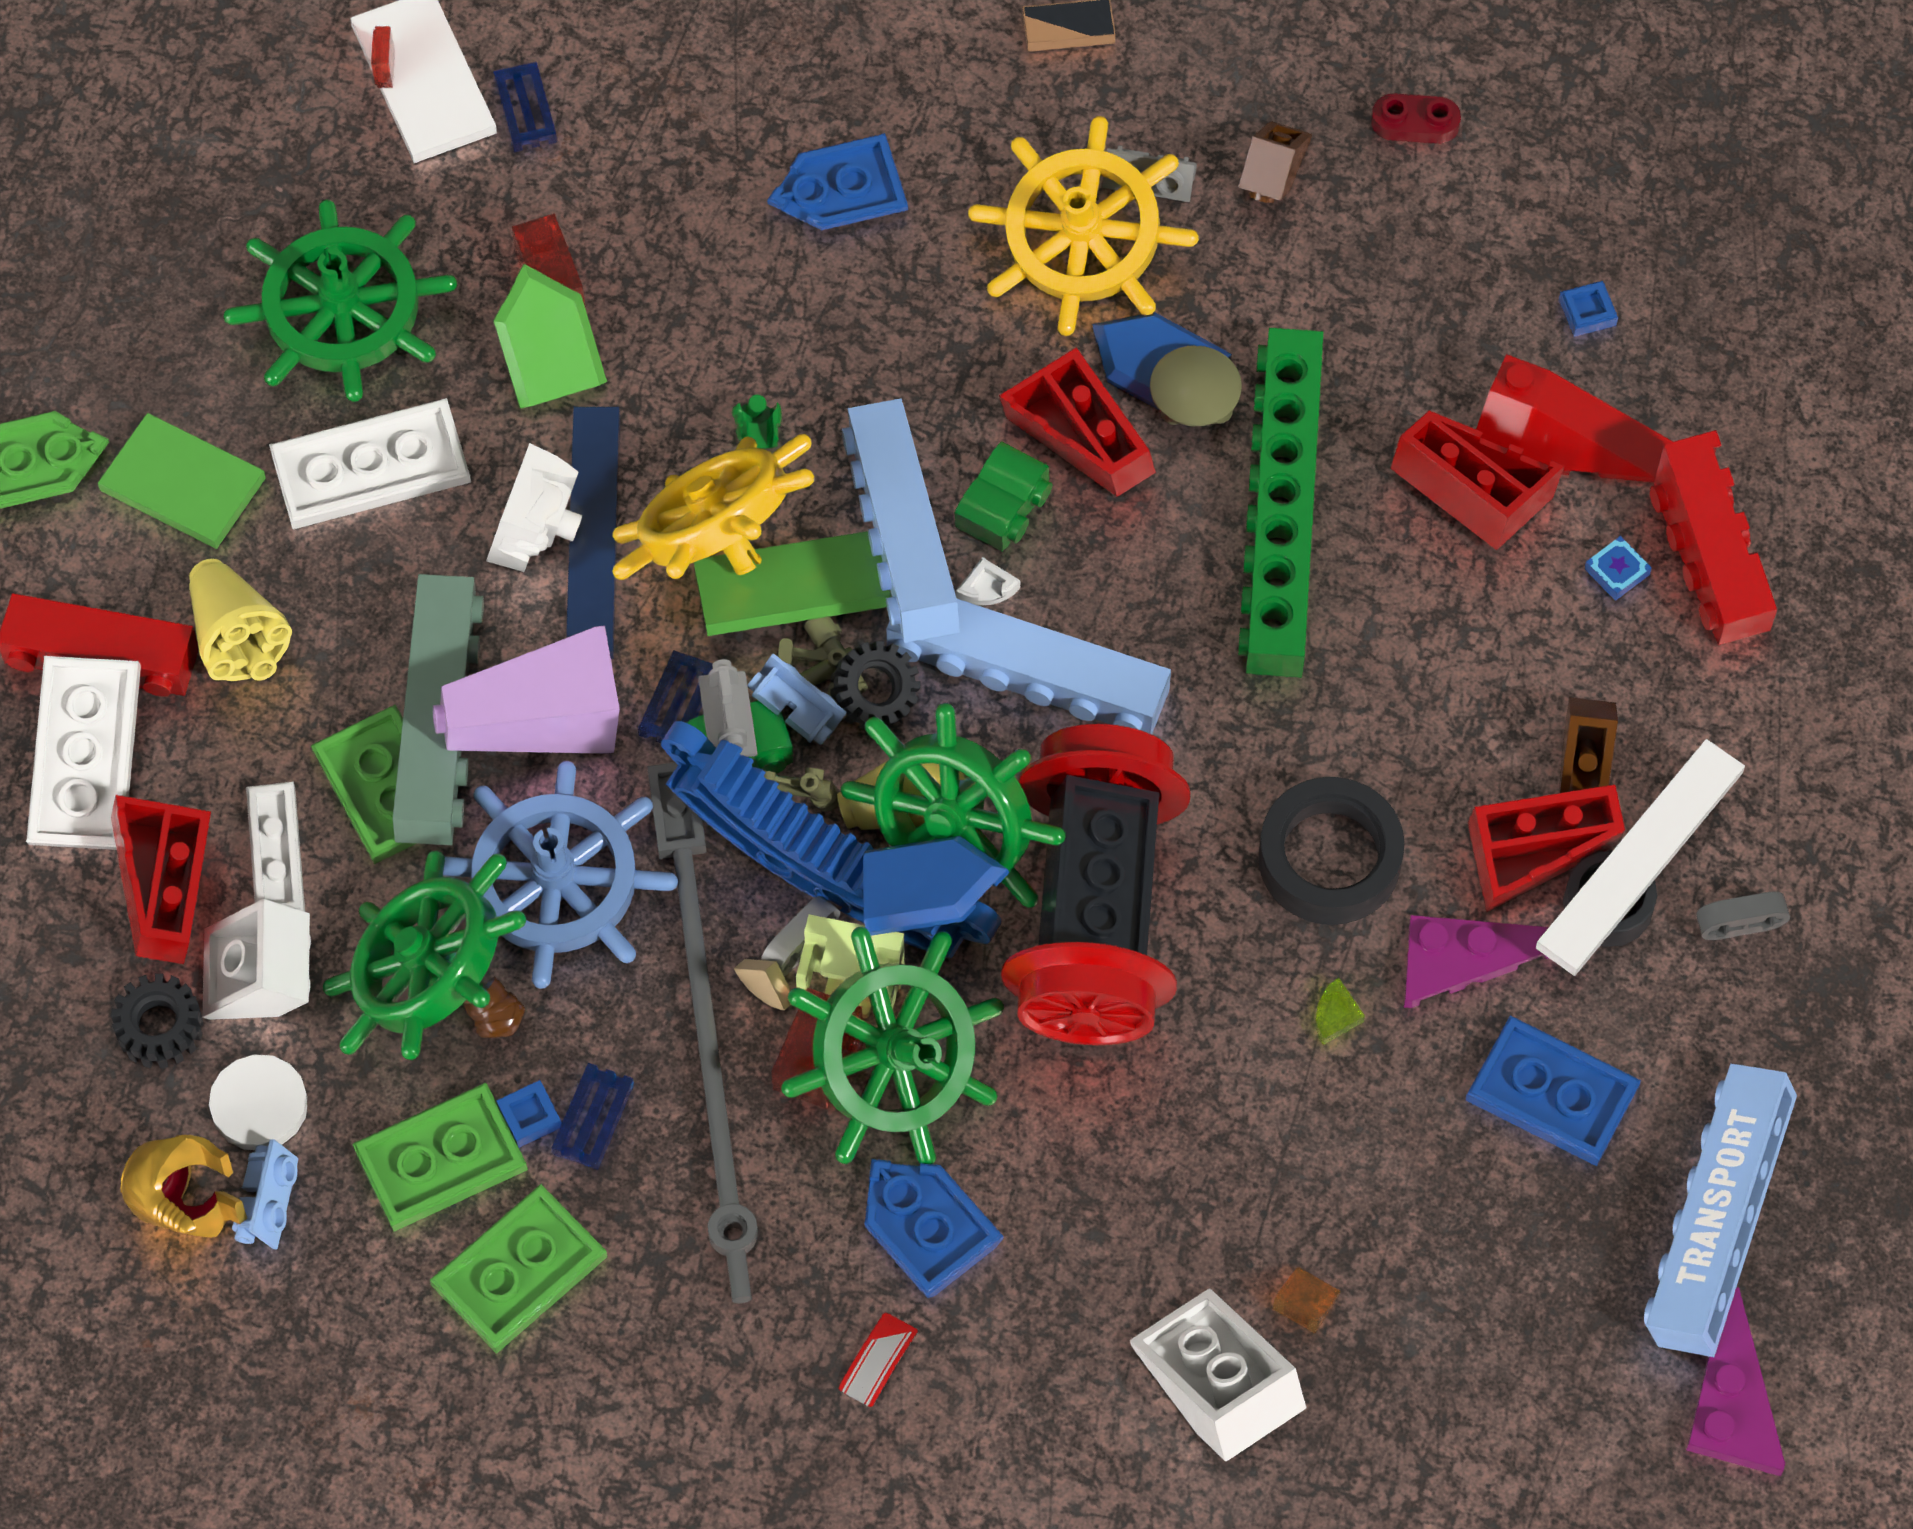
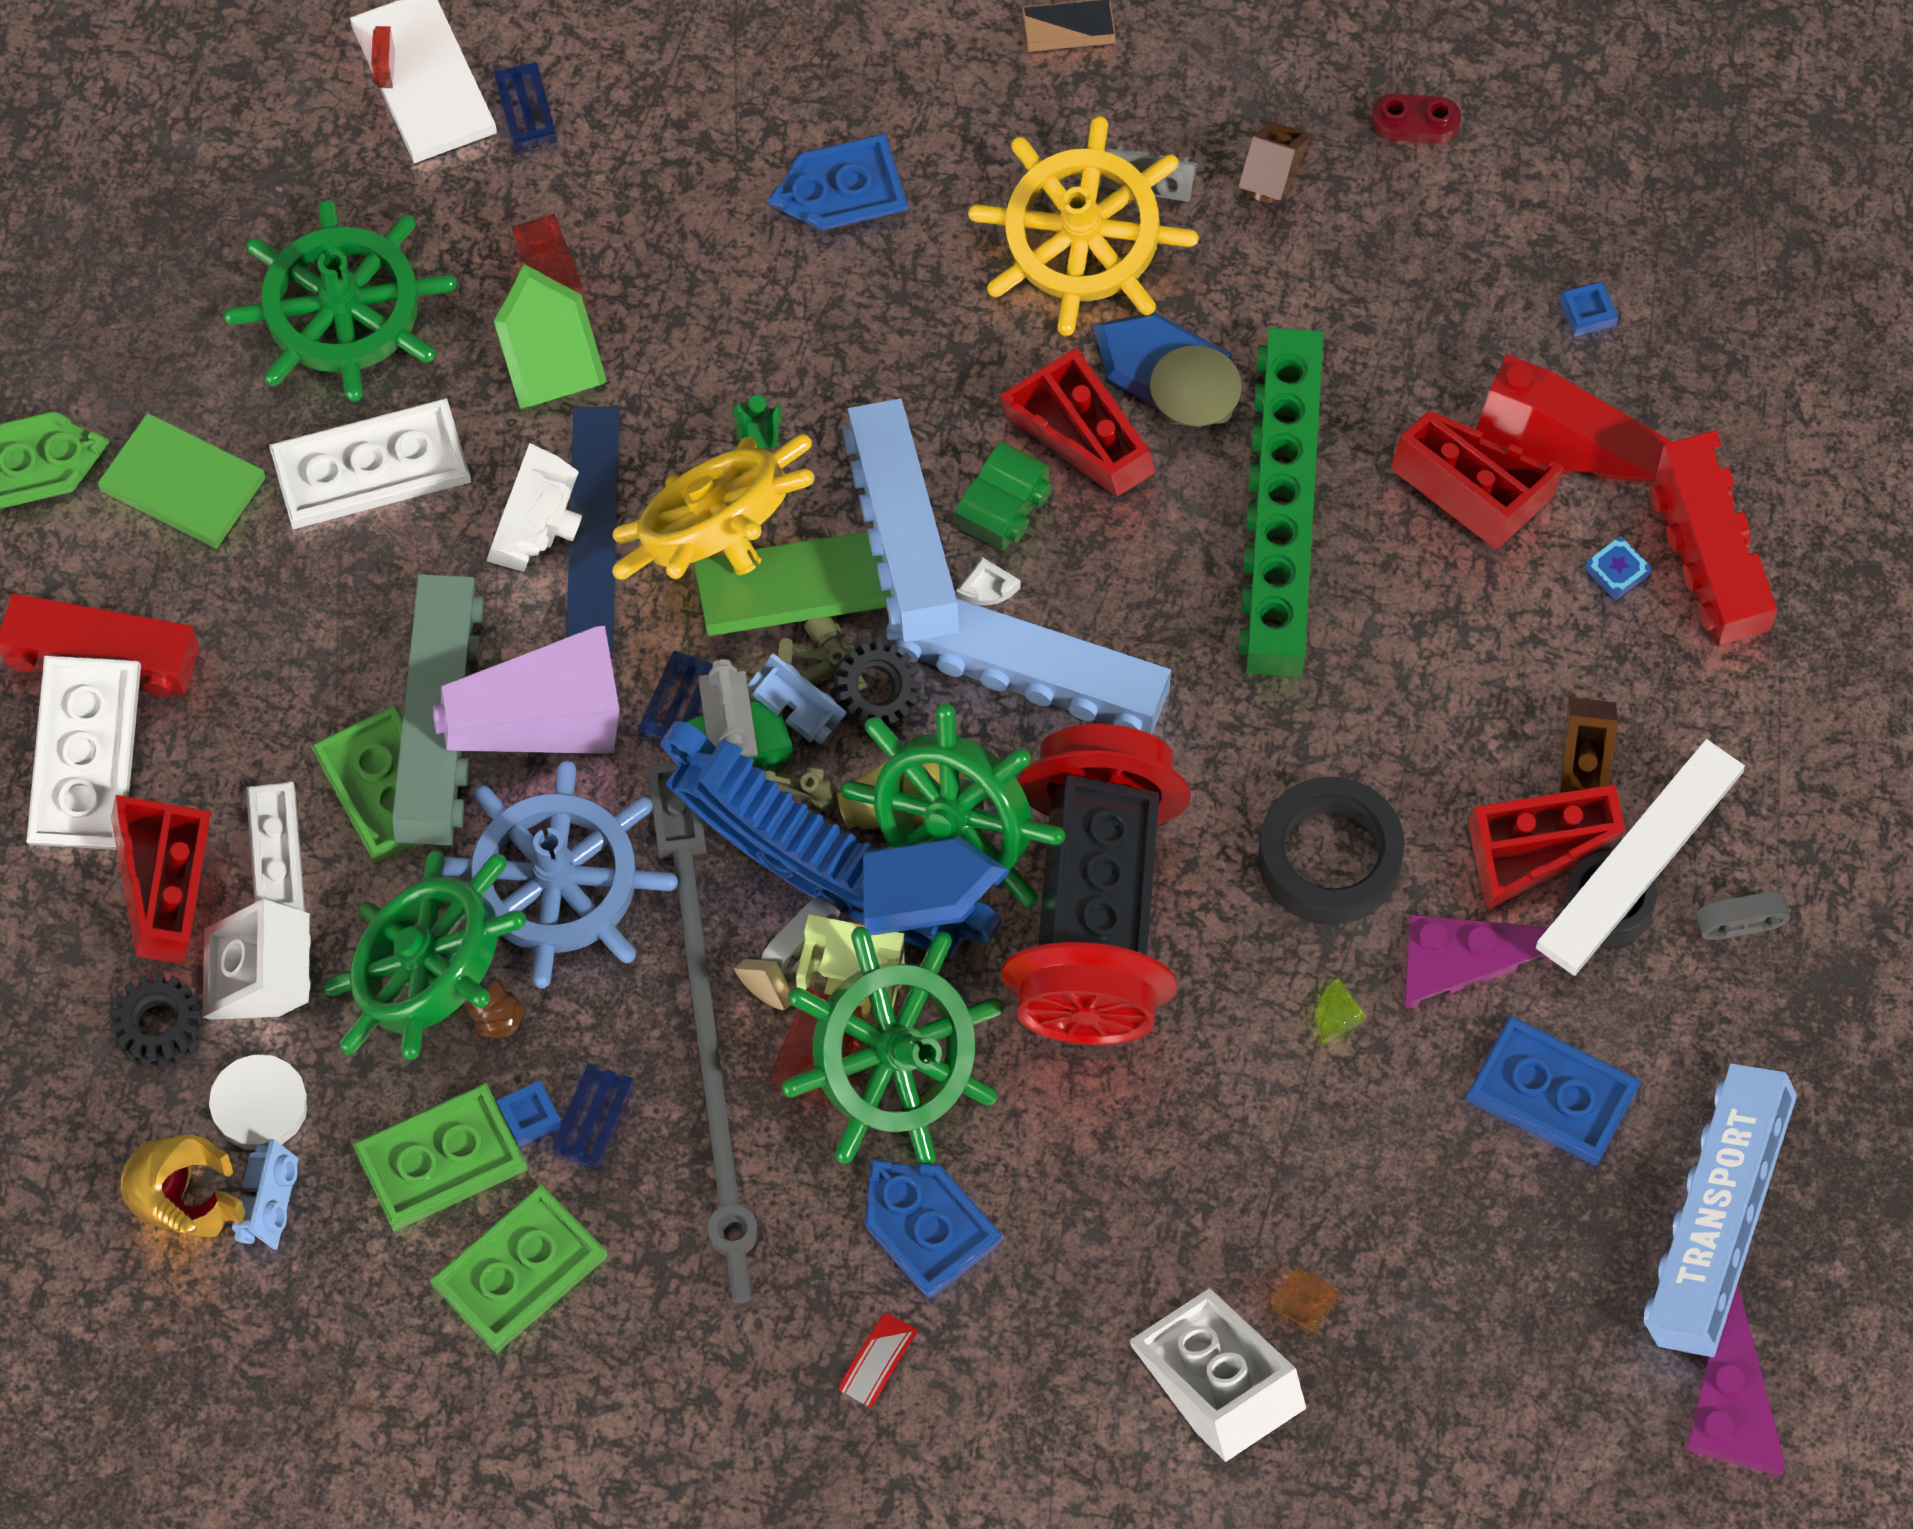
light yellow cone [189,559,292,681] -> none

